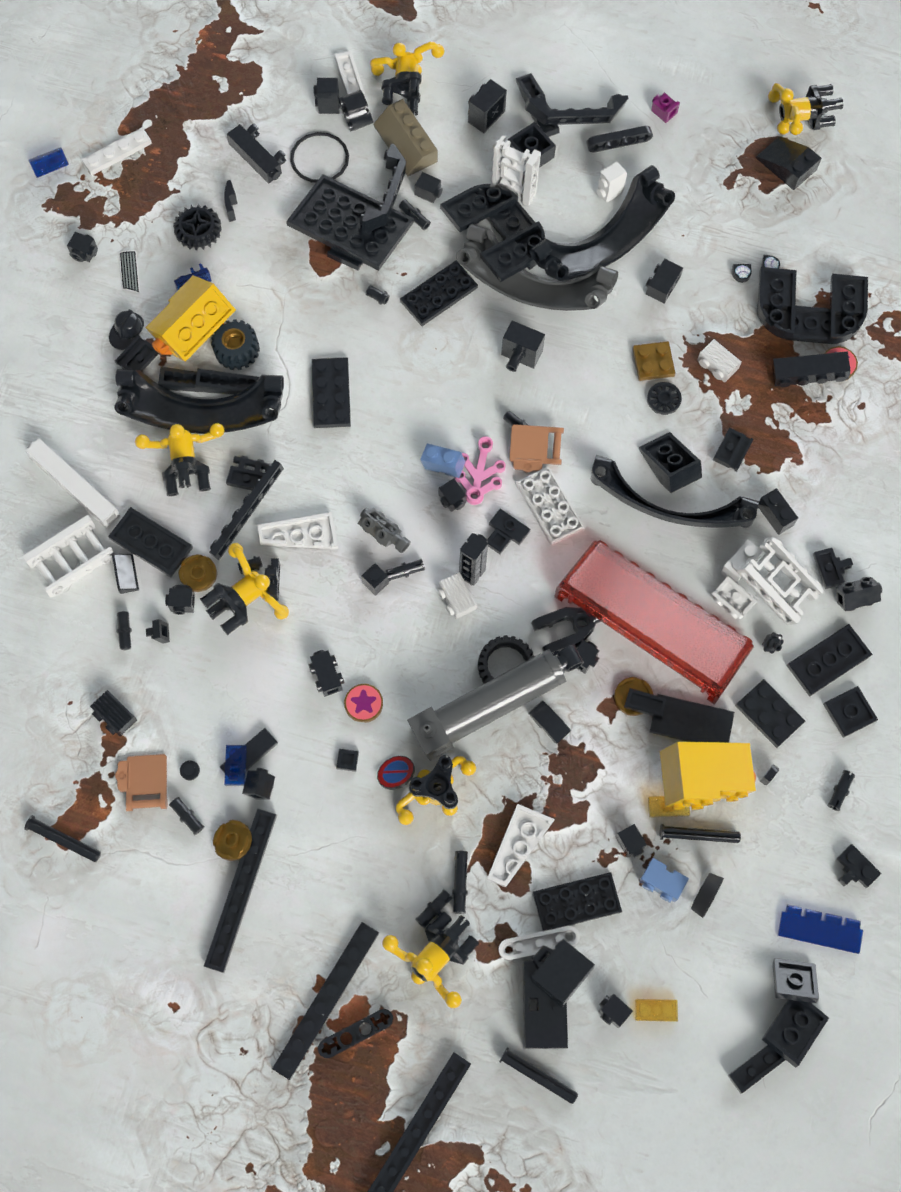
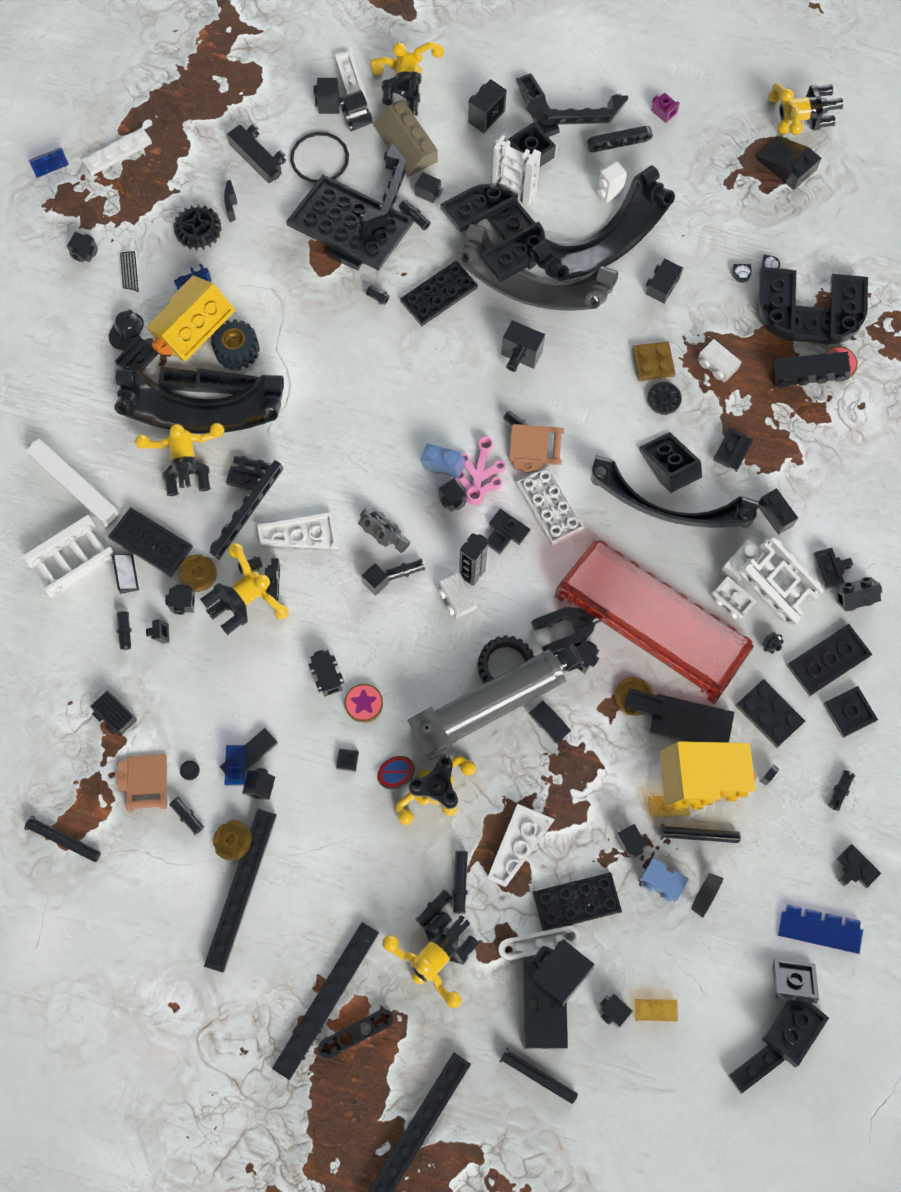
black plate [312,357,351,428] -> none

